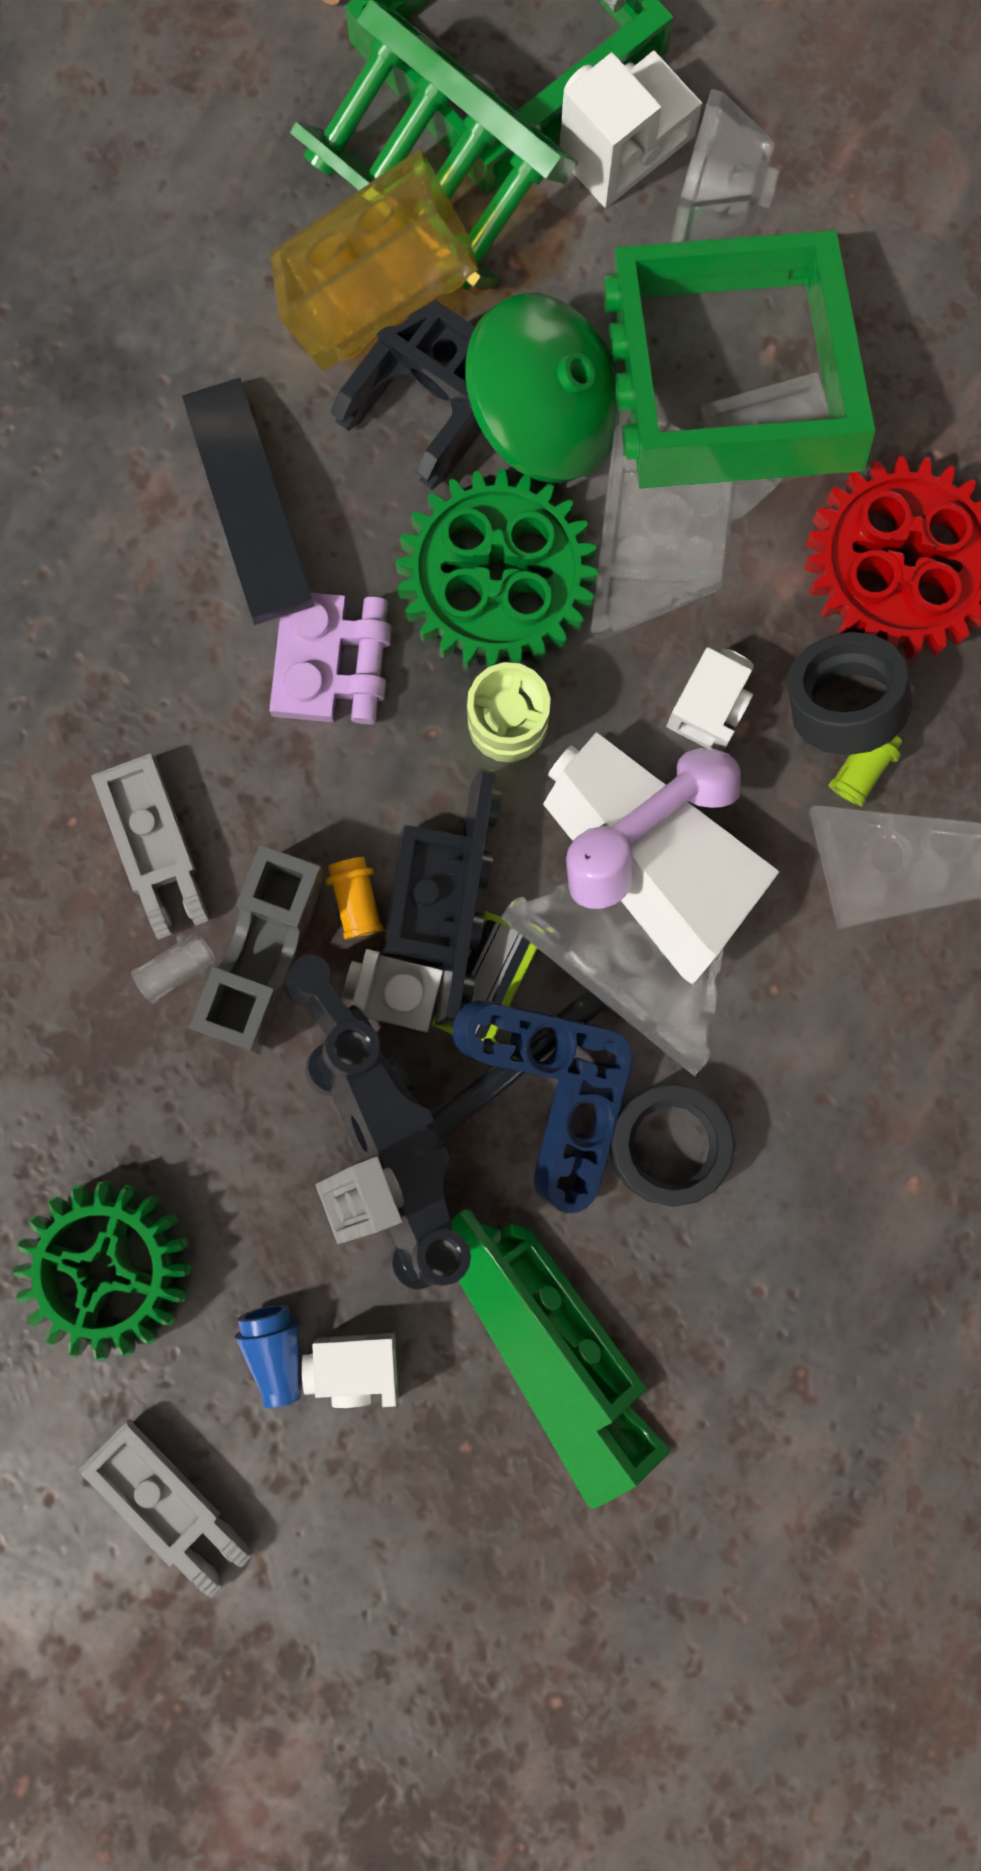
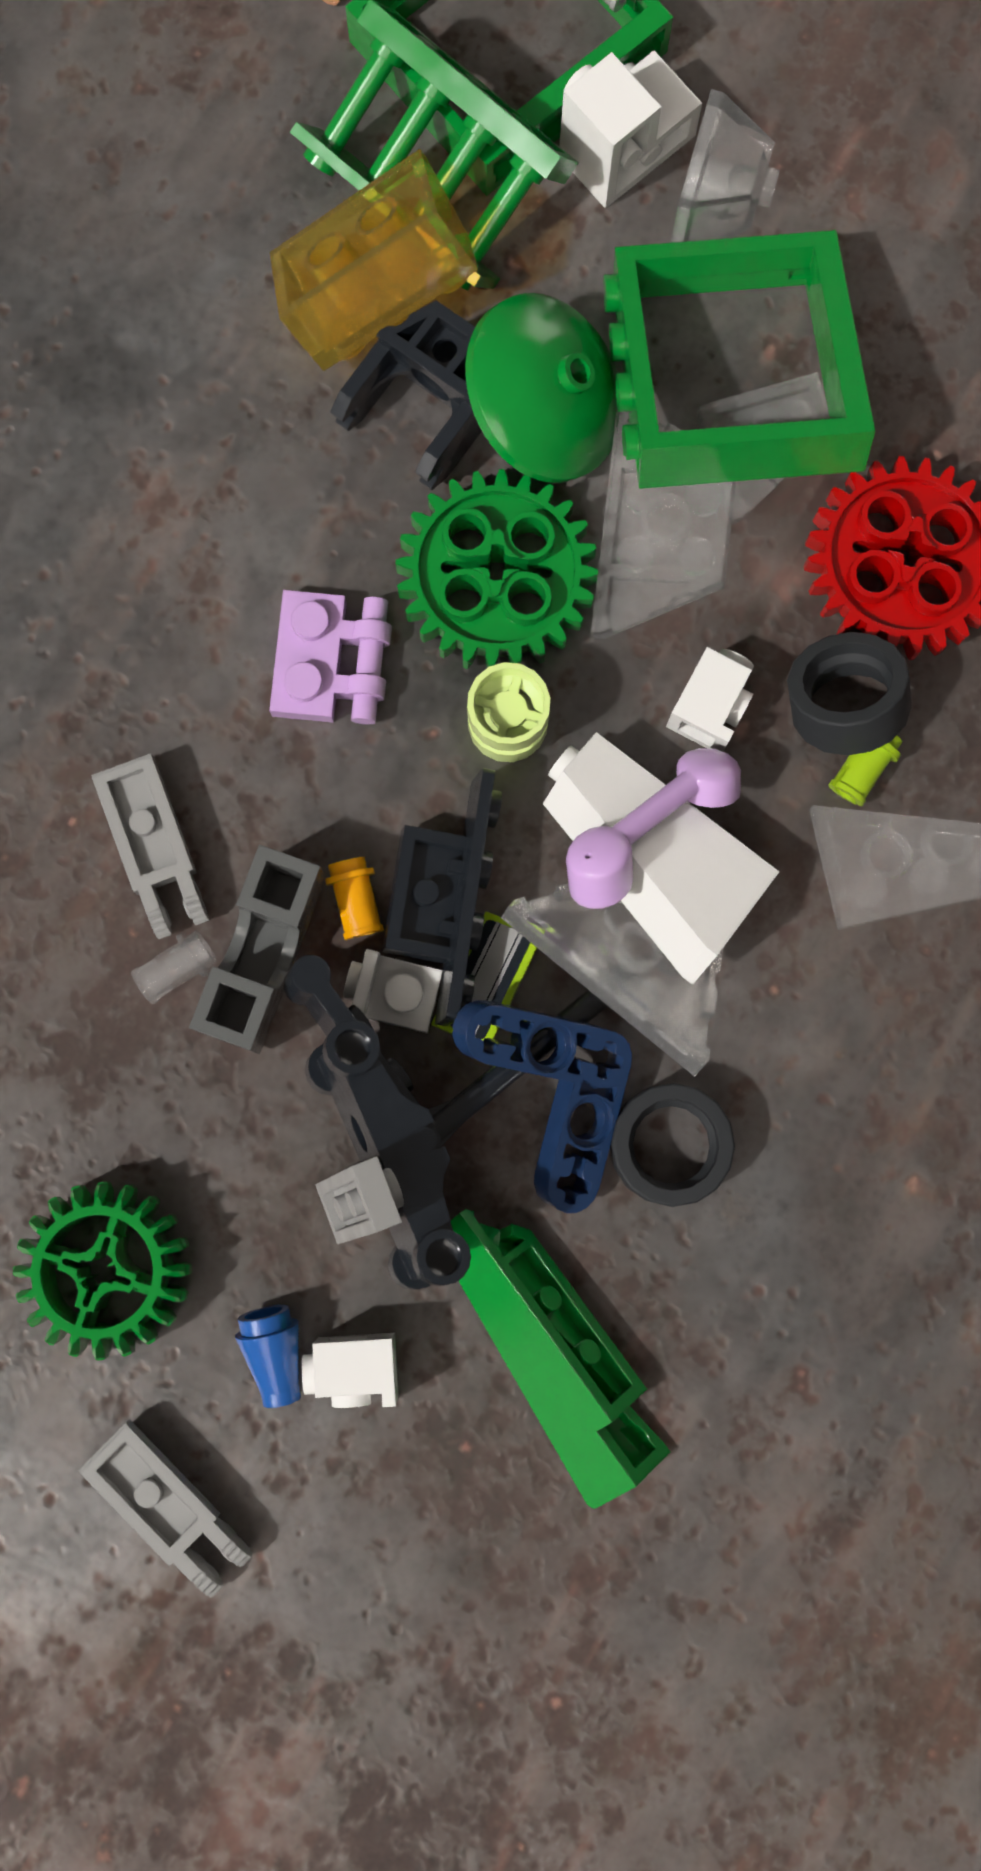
black slope [182,378,314,625] -> none

